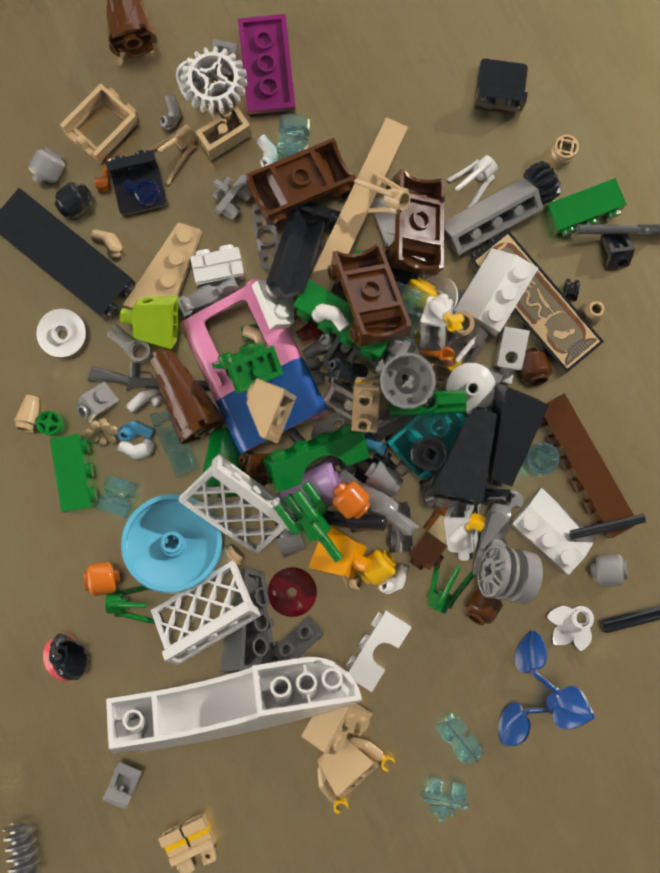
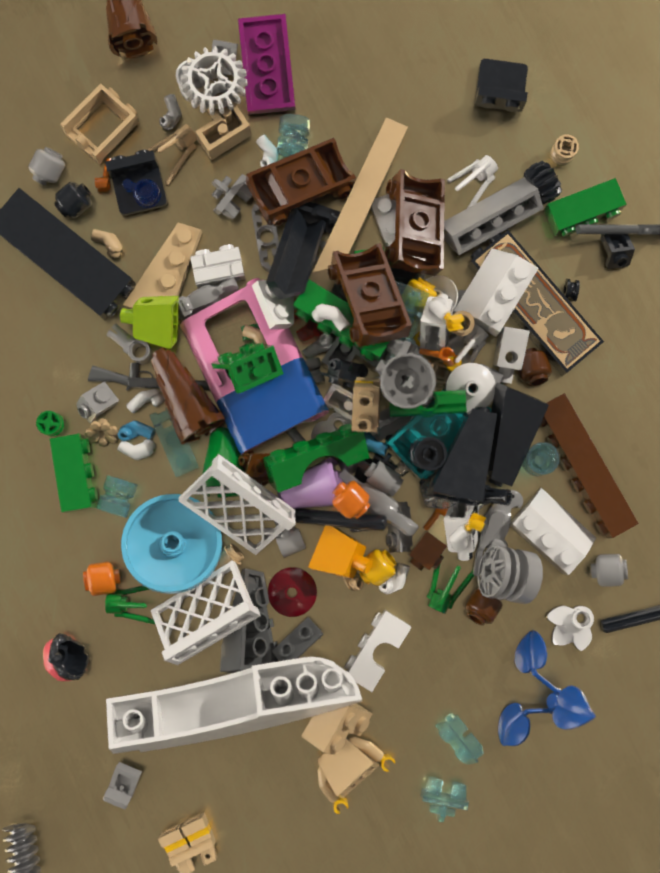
tan cone [14,395,40,433] -> none
white dish [36,309,86,357] -> none
tan slope [247,378,296,444] -> none
green plant [274,481,343,563] -> none
tan plant [354,173,411,215] -> none
black bar [569,513,646,540] -> none
tan cone [579,301,604,326] -> none

